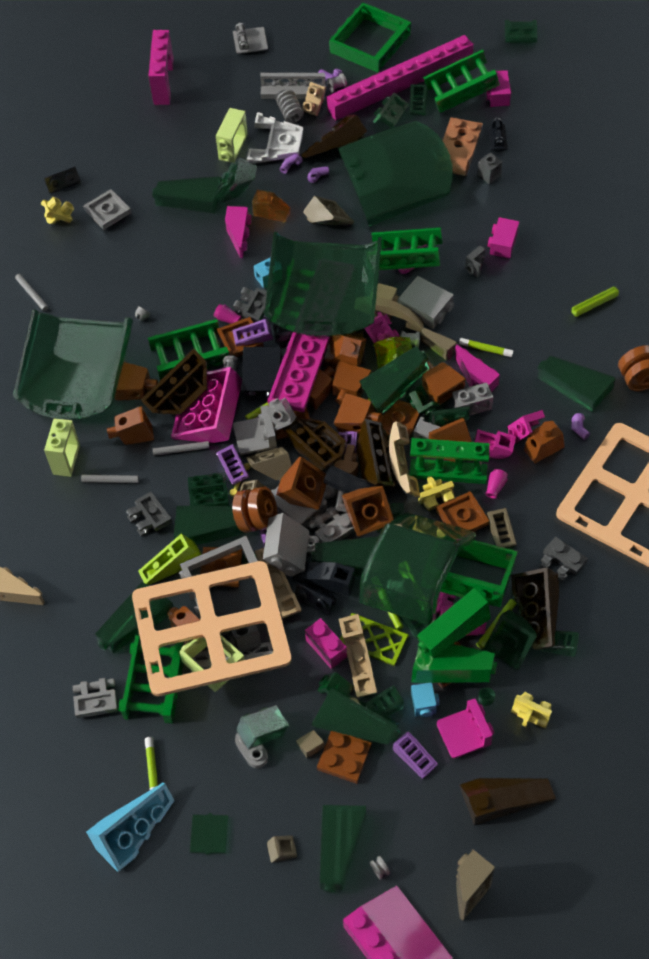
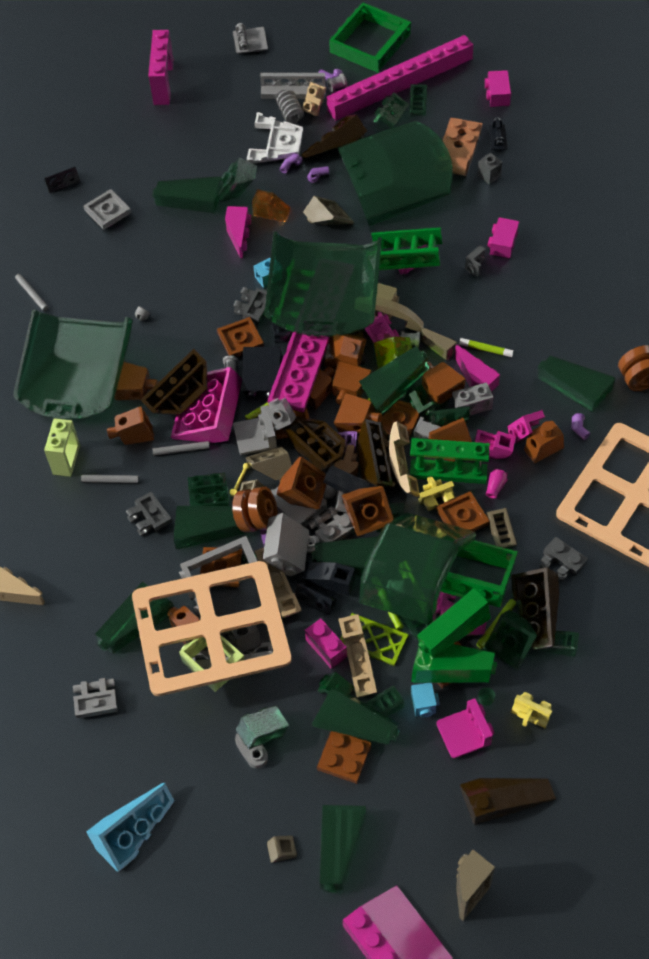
light yellow hips [41,196,74,224] -> none
green fence [119,635,185,724] -> none
lime slope [138,533,202,586] -> none
lime bar [145,737,158,790] -> none
green fence [148,319,229,381] -> none
clear green piece [190,813,228,855] -> none
dark pink cone [214,304,242,324] -> none
yellowish green window [216,108,248,163] -> none
medium lavender slope [216,444,249,486] -> none
medium lavender slope [233,319,273,346] -> none
dark tan slope [296,730,325,758] -> none
light grey bush [370,856,390,879] -> none
medium lavender slope [393,731,438,779] -> none
light grey brick [398,276,454,329] -> none
green fence [423,49,500,113] -> none
clear green plate [504,20,538,43] -> none
lime axle [571,286,619,317] -> none

